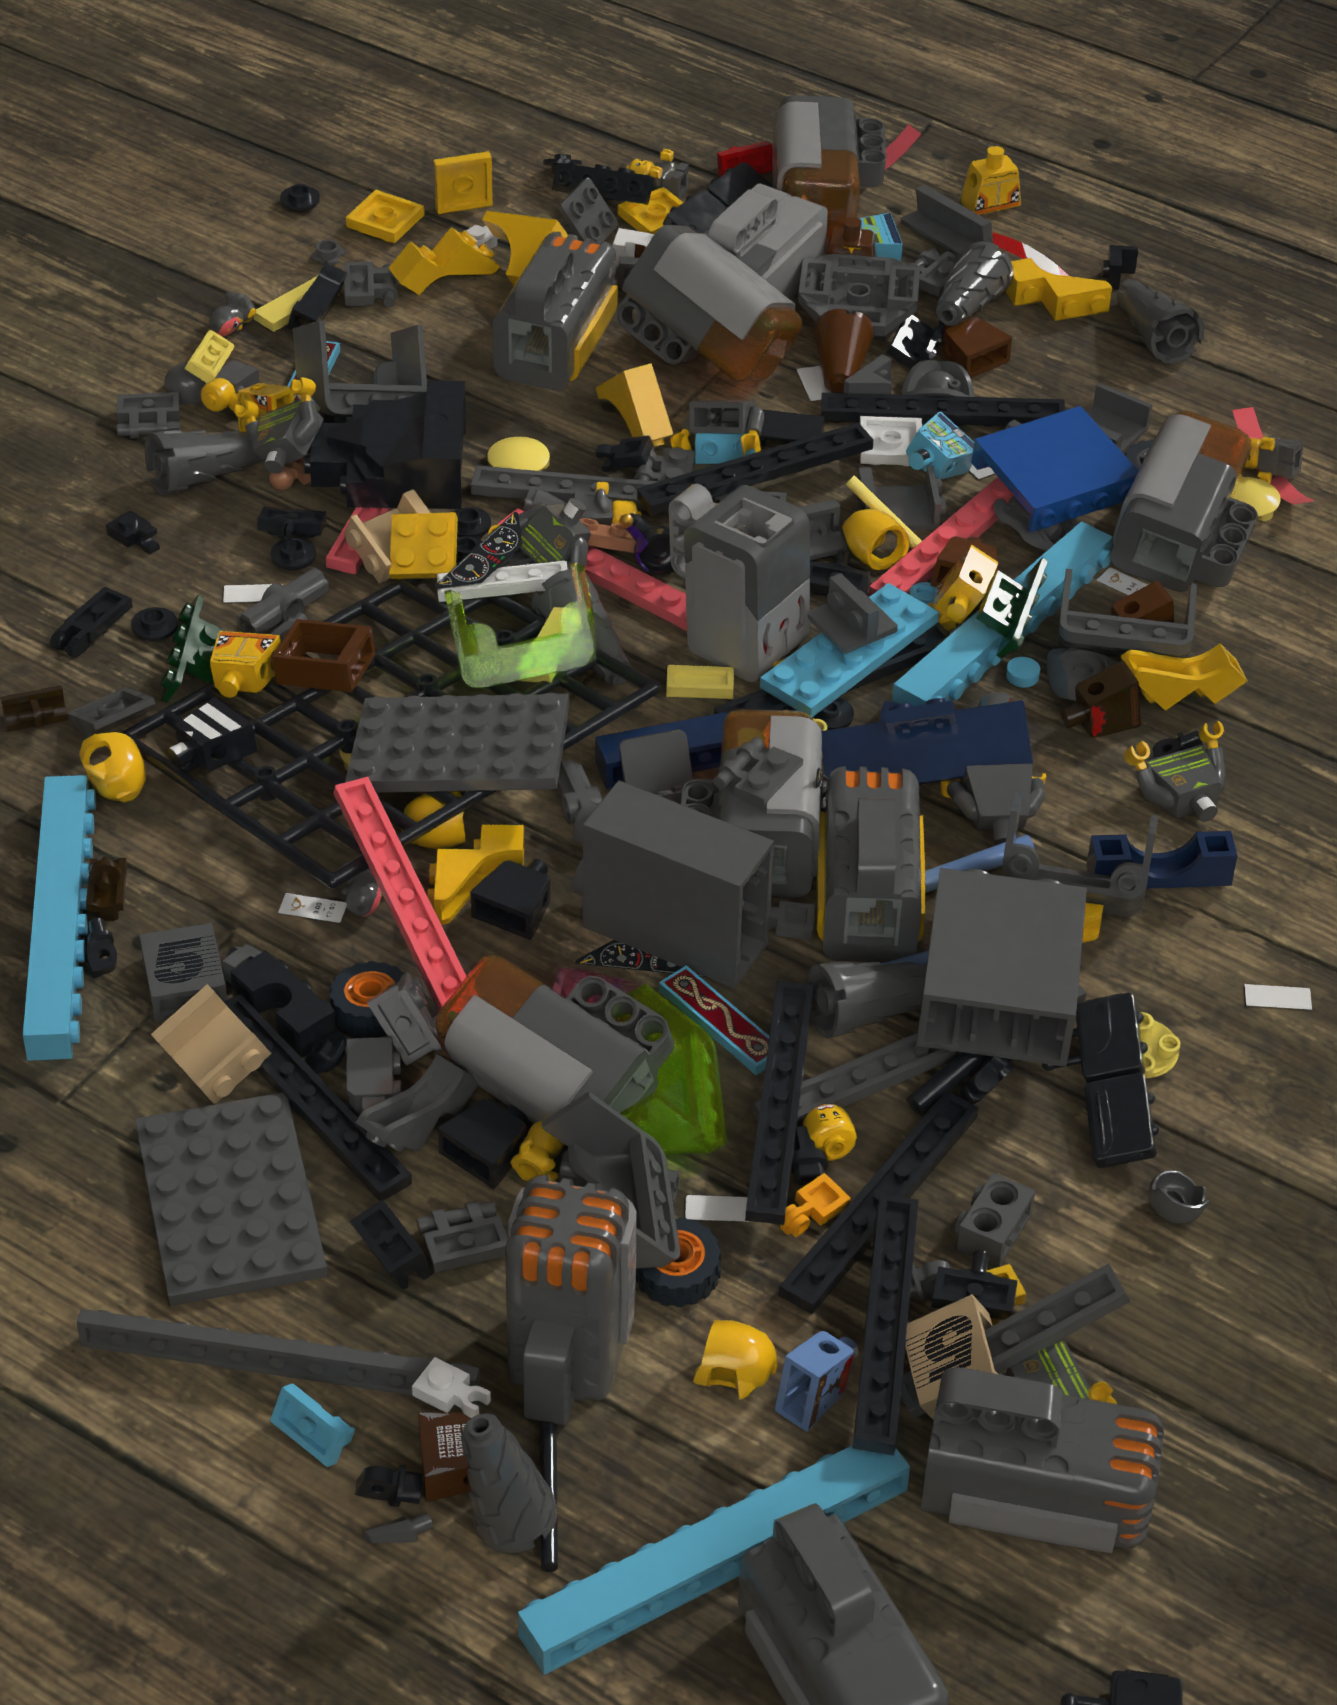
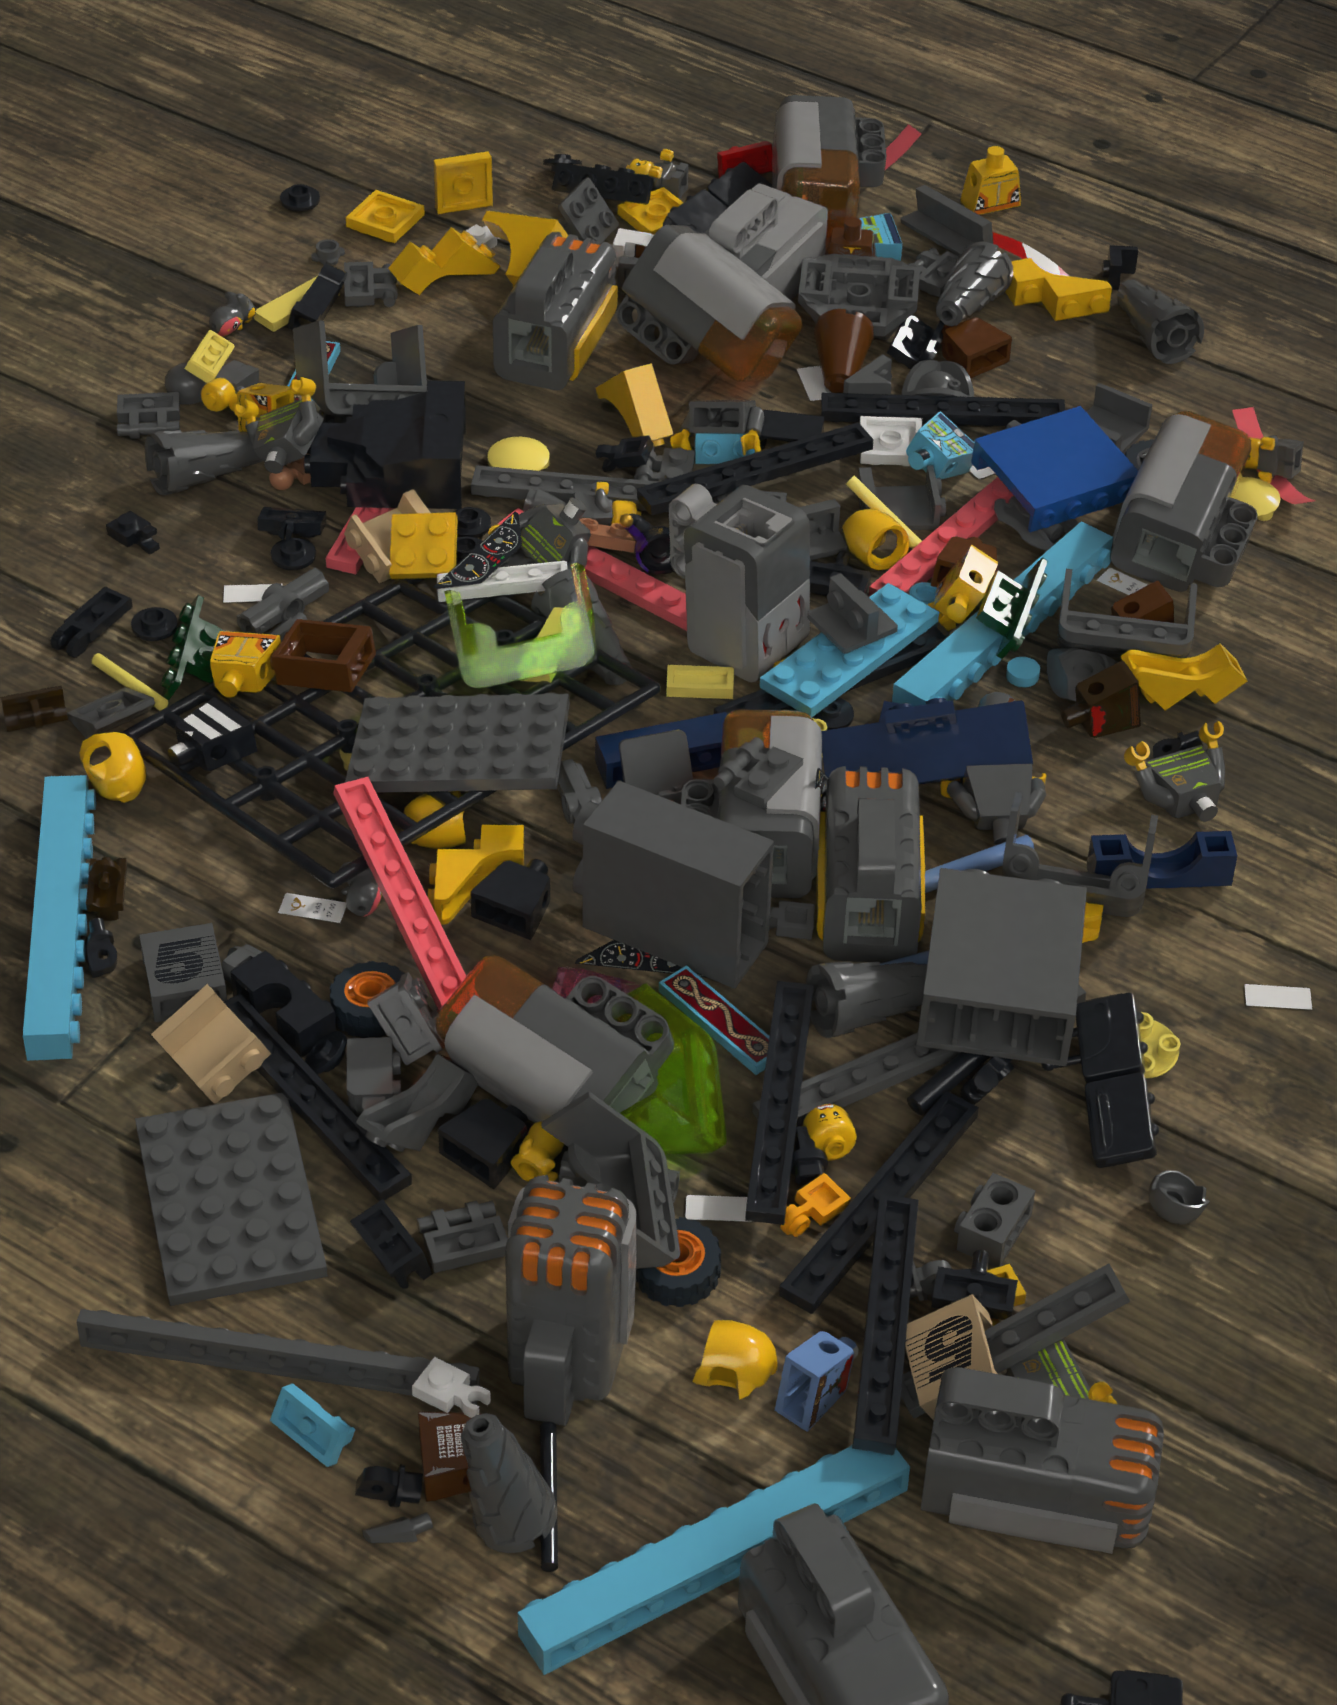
none -> light yellow bar [92,653,169,711]

